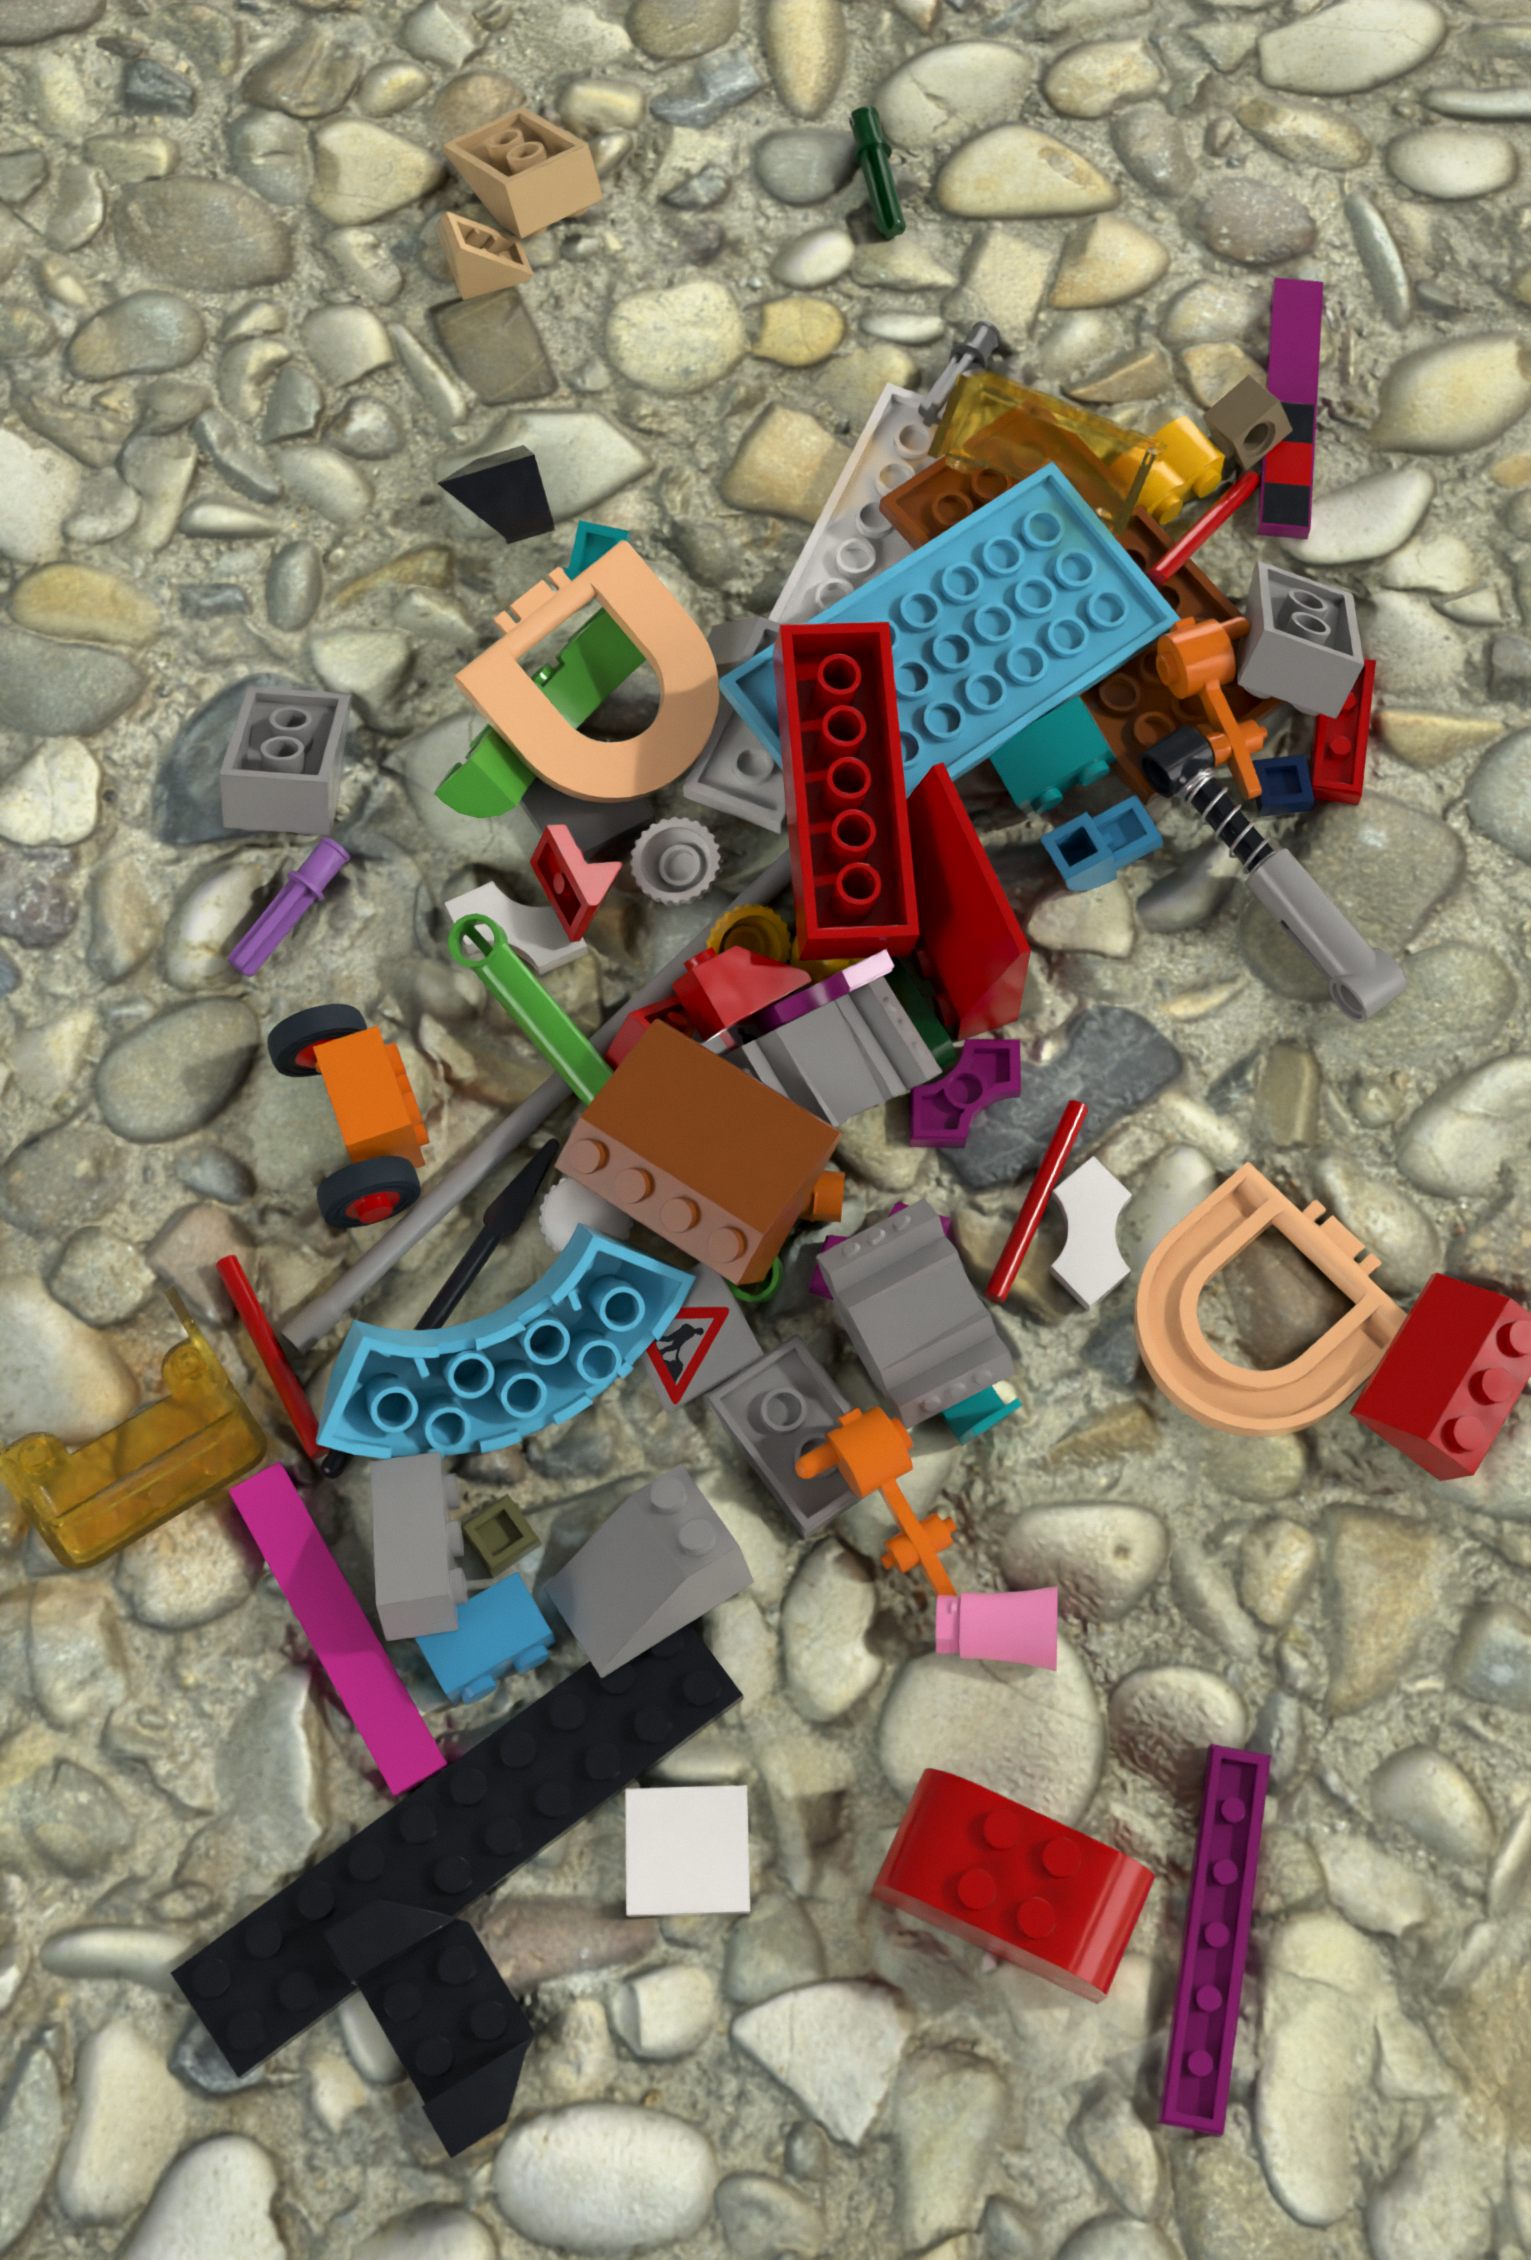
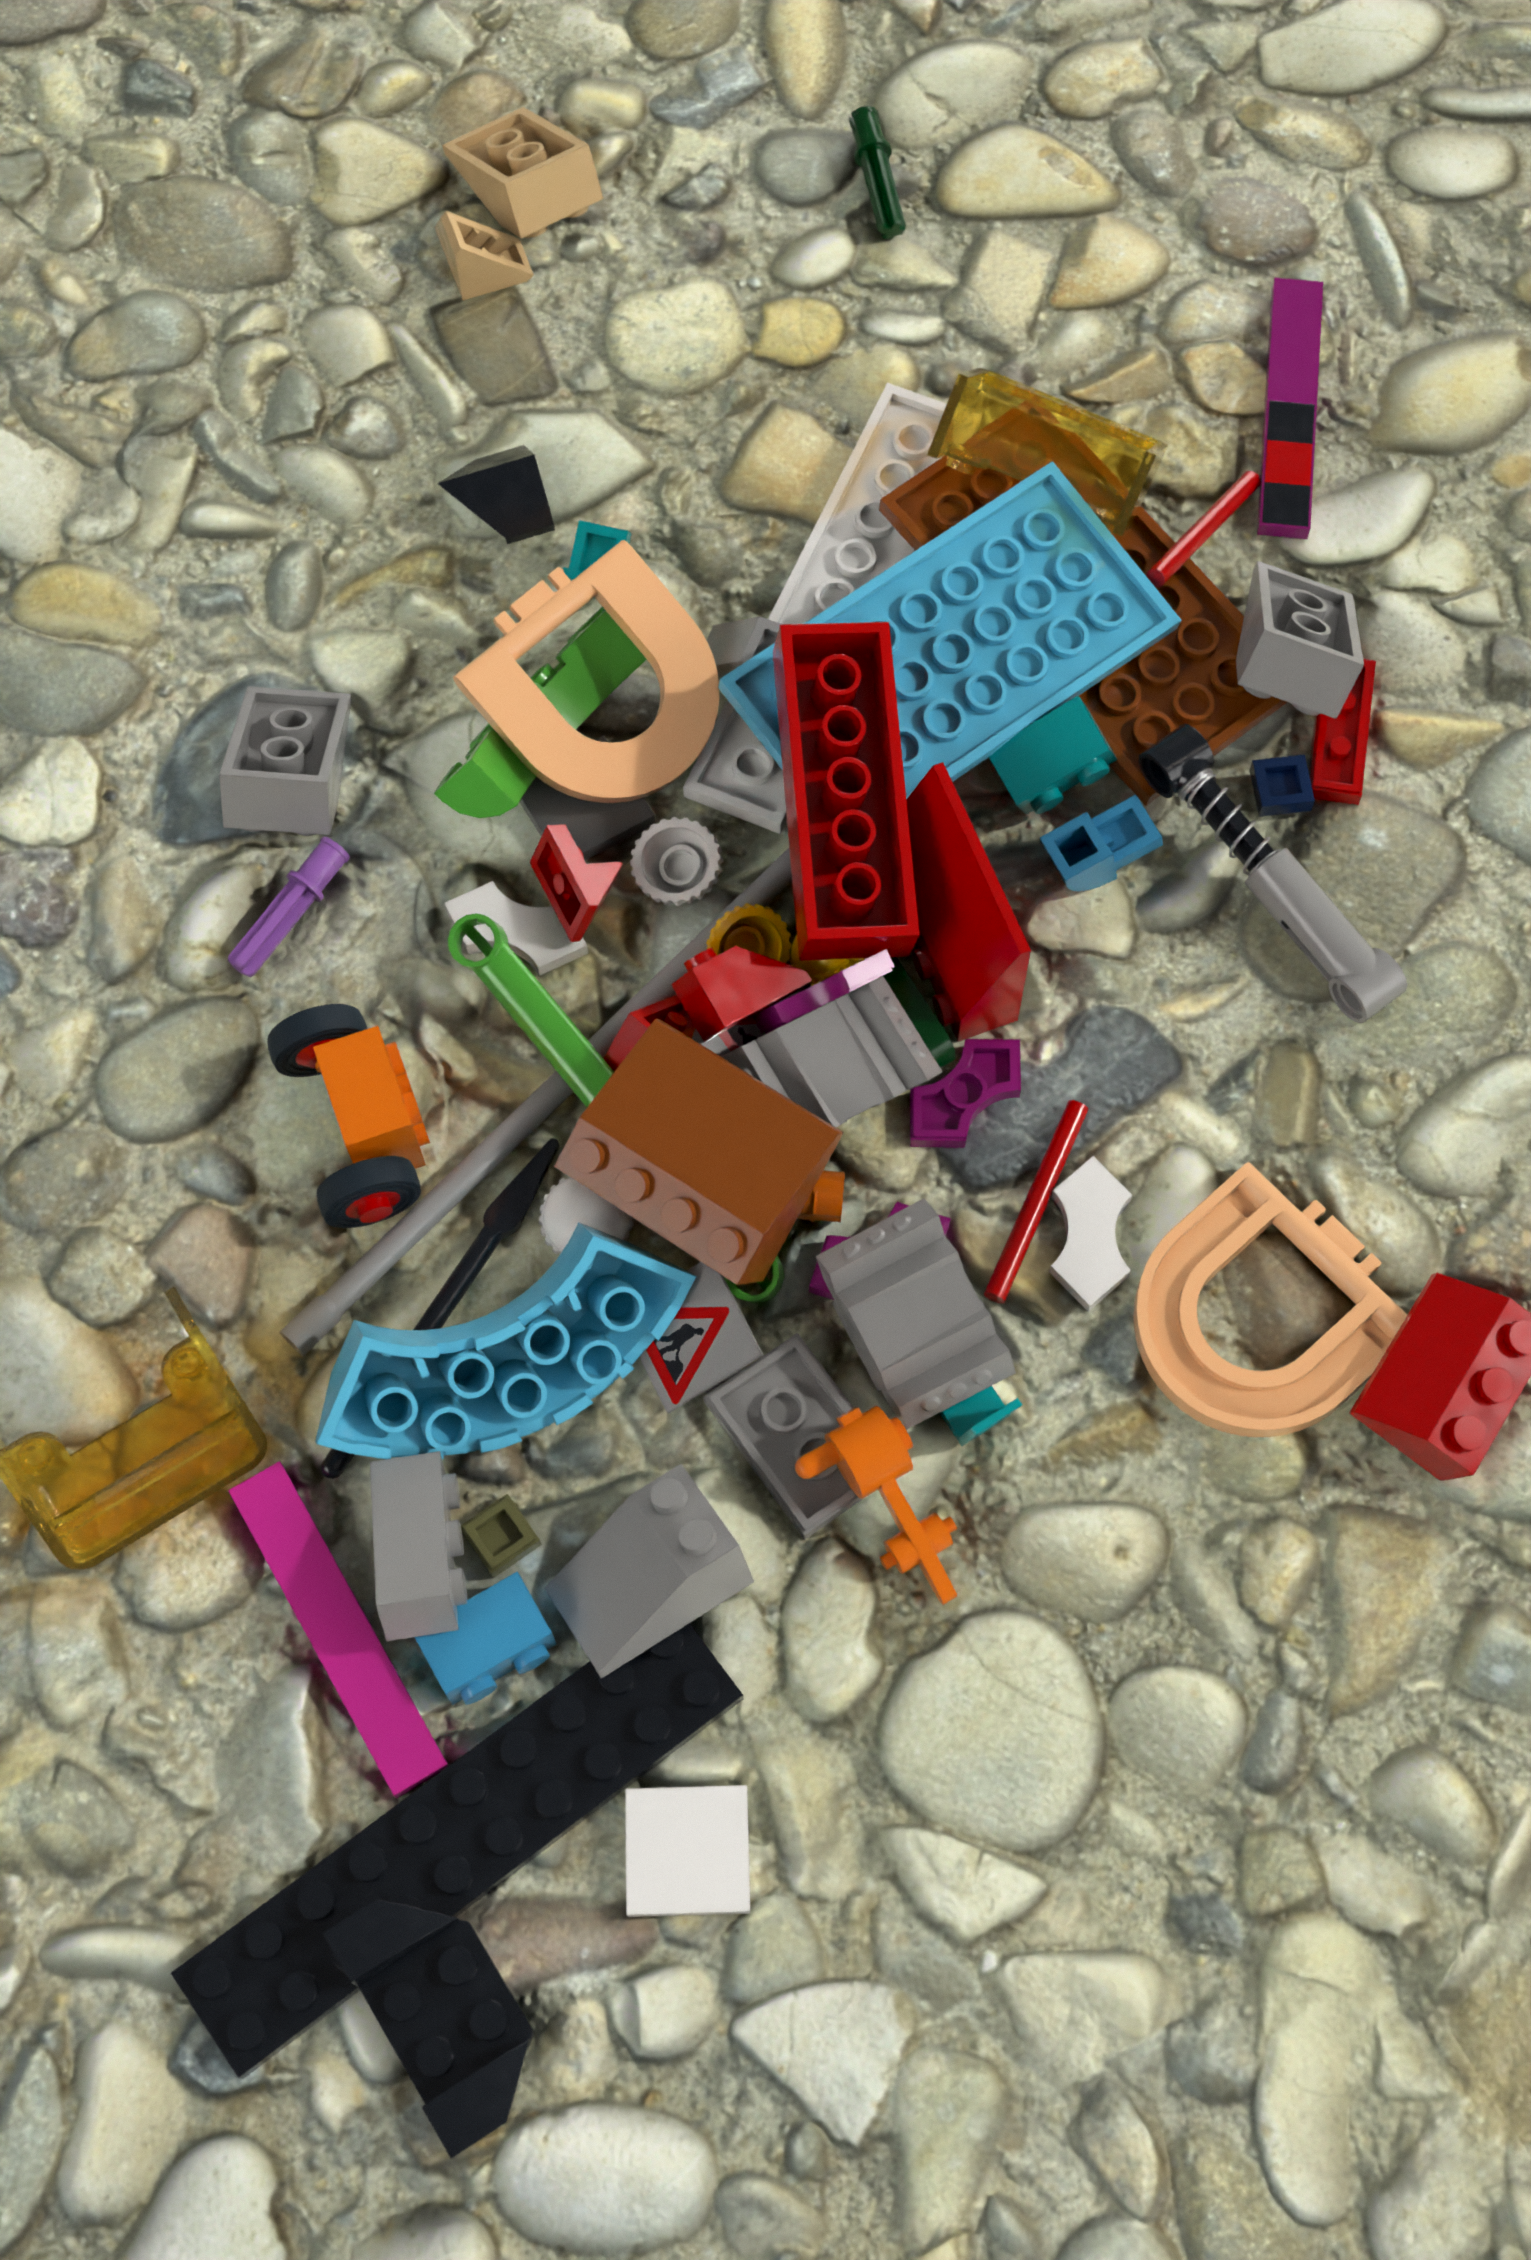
red bar [215,1255,331,1460] -> none
red brick [871,1768,1155,2004] -> none
dark grey axle [918,321,1001,427] -> none
bright pink plant [936,1586,1058,1671] -> none
yellow brick [1107,416,1225,525] -> none
orange piece [1156,616,1268,800] -> none
magenta tile [1157,1744,1271,2136] -> none
dark tan brick [1202,375,1293,471] -> none

